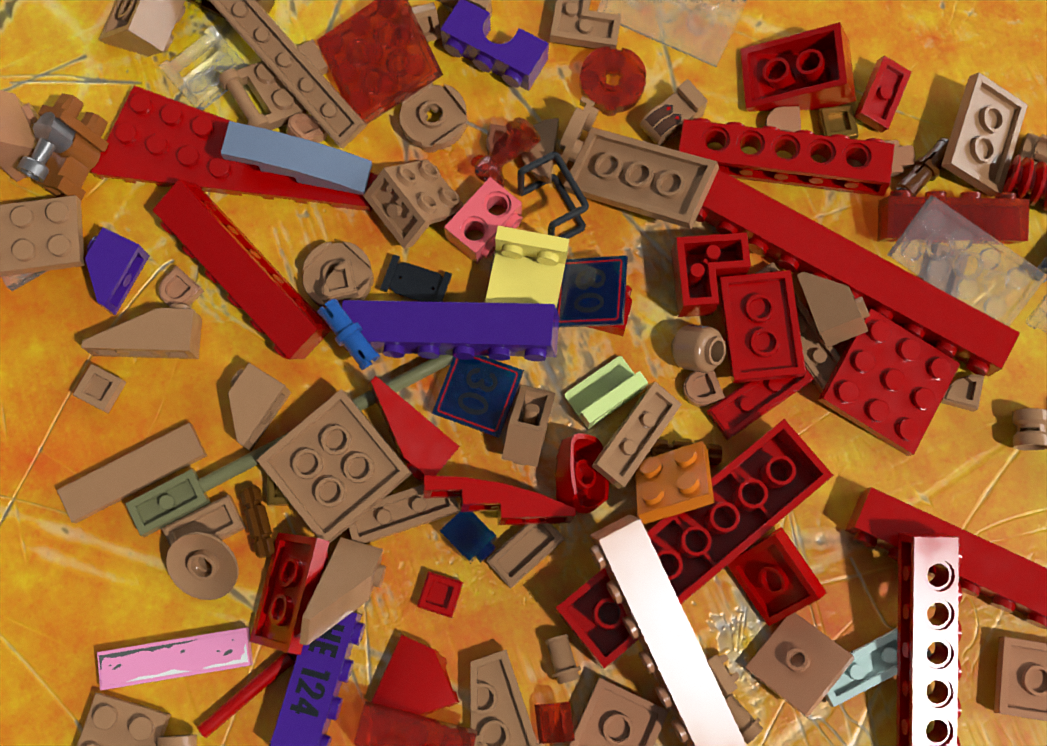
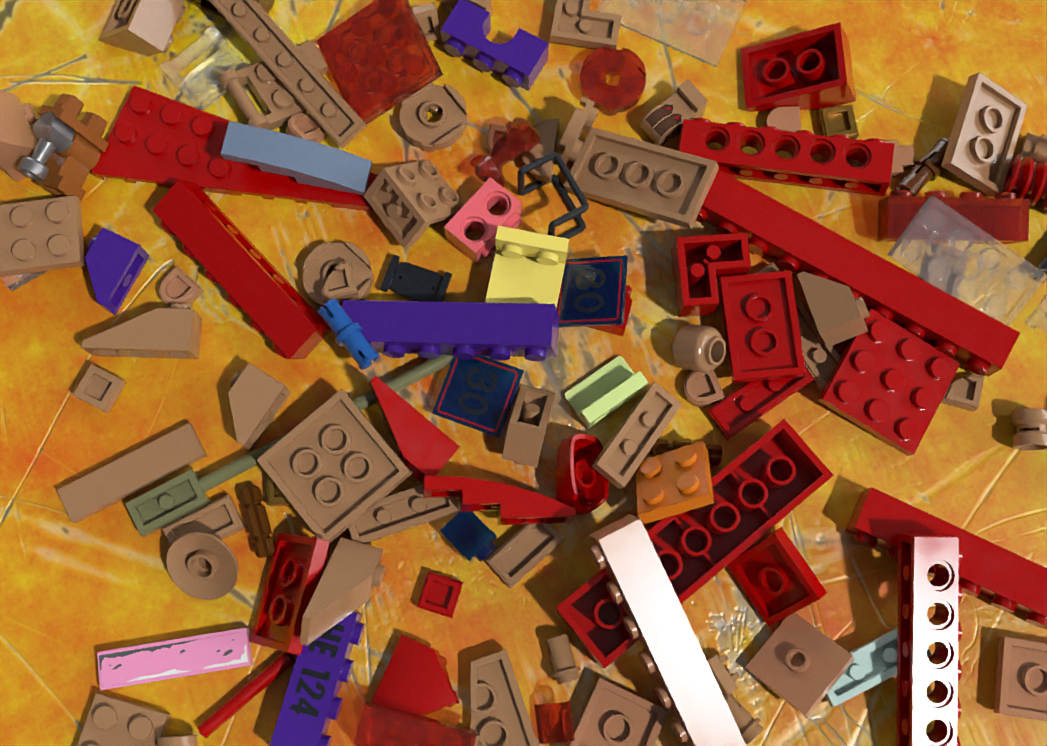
red plate [854,55,912,133] -> none

